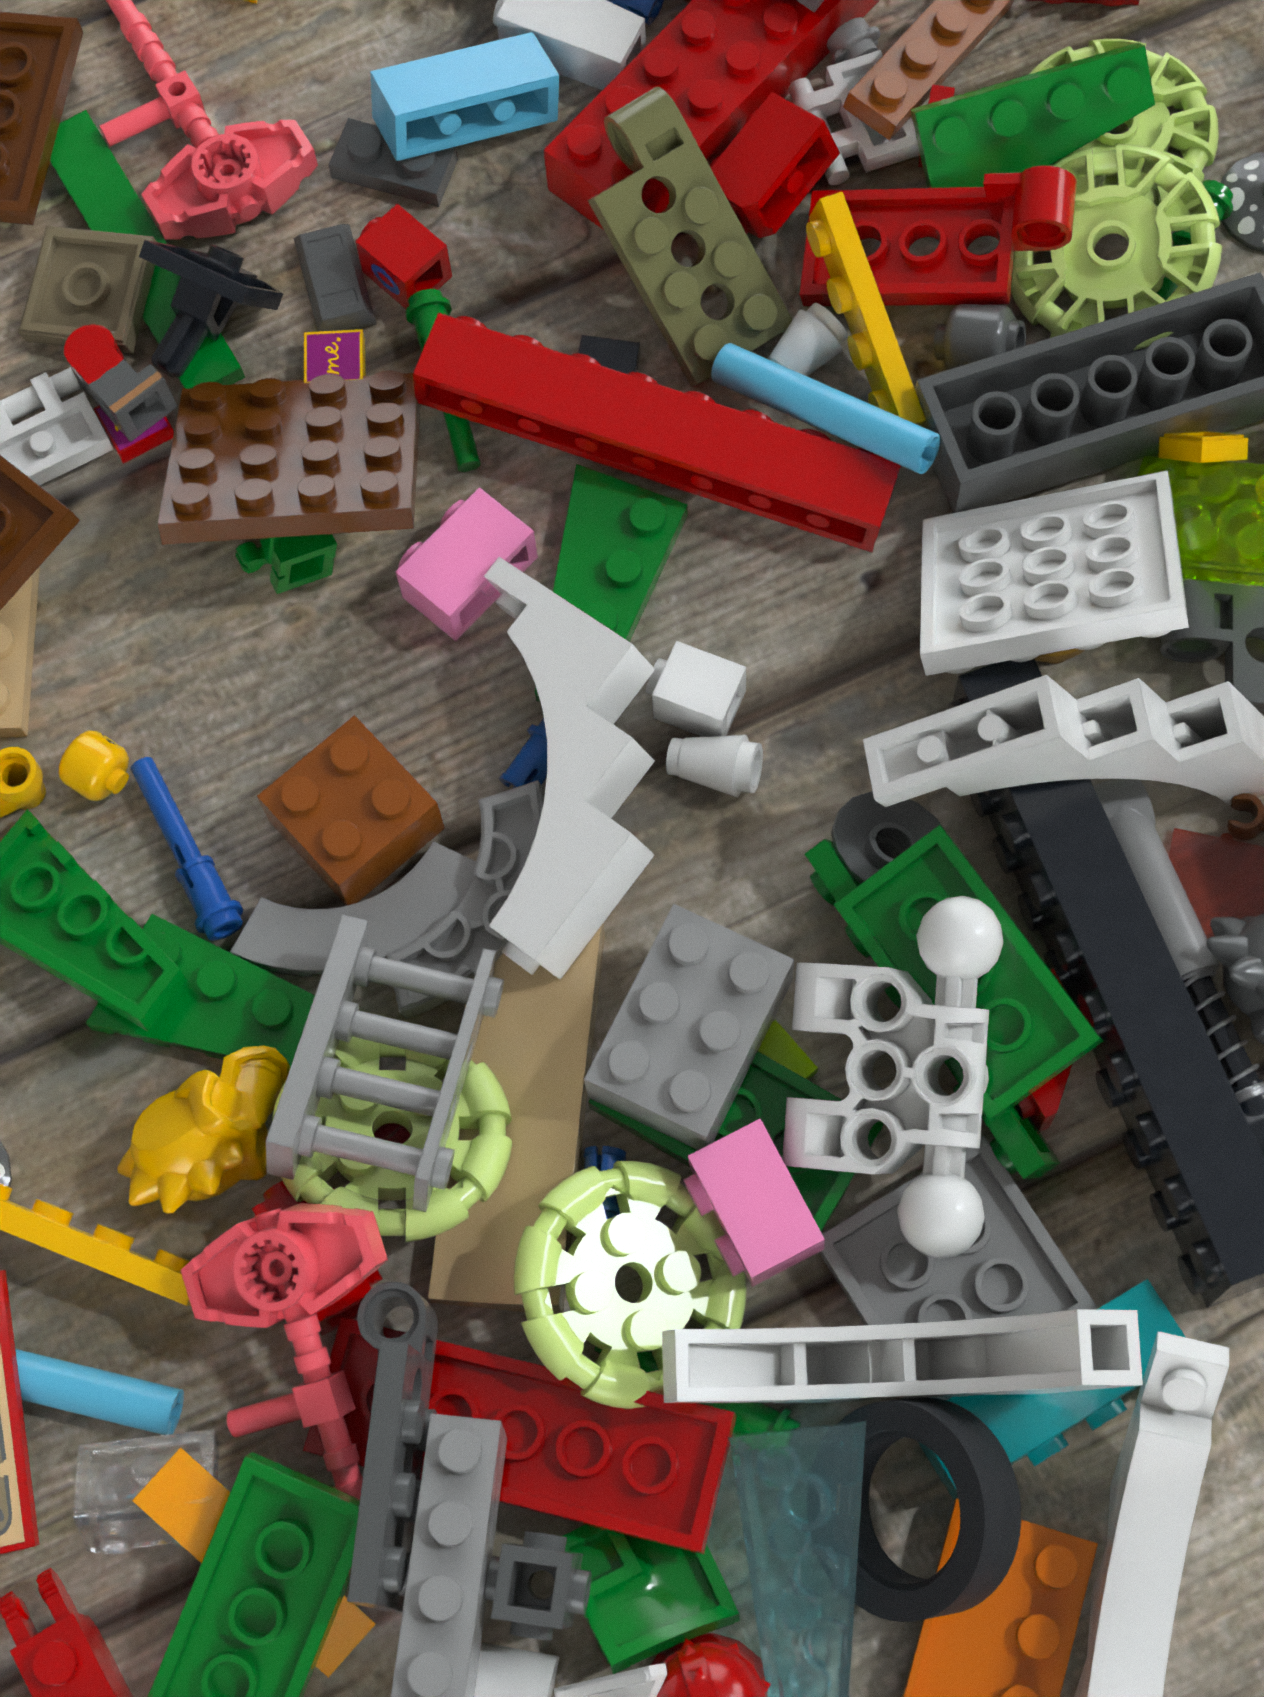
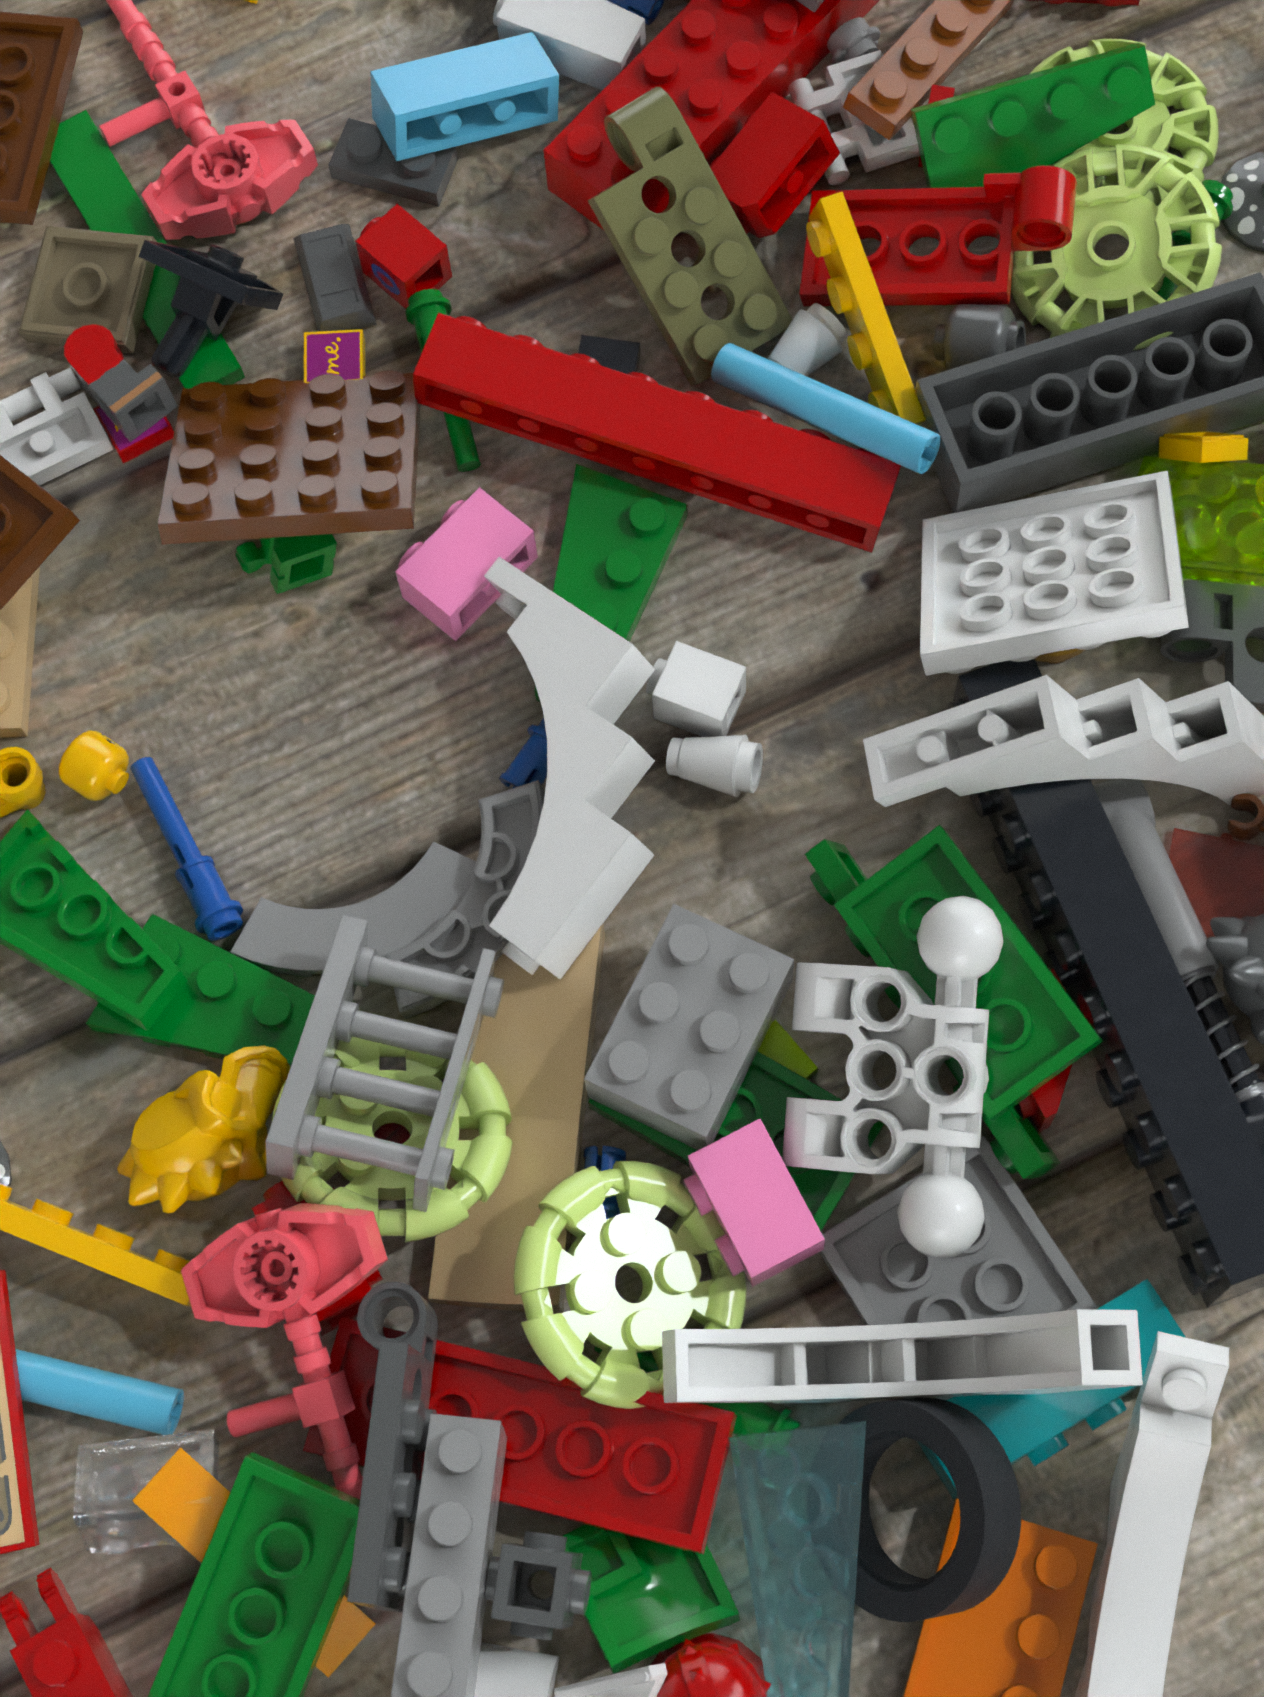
dark orange brick [257,715,445,906] -> none
dark grey dish [831,791,942,884] -> none

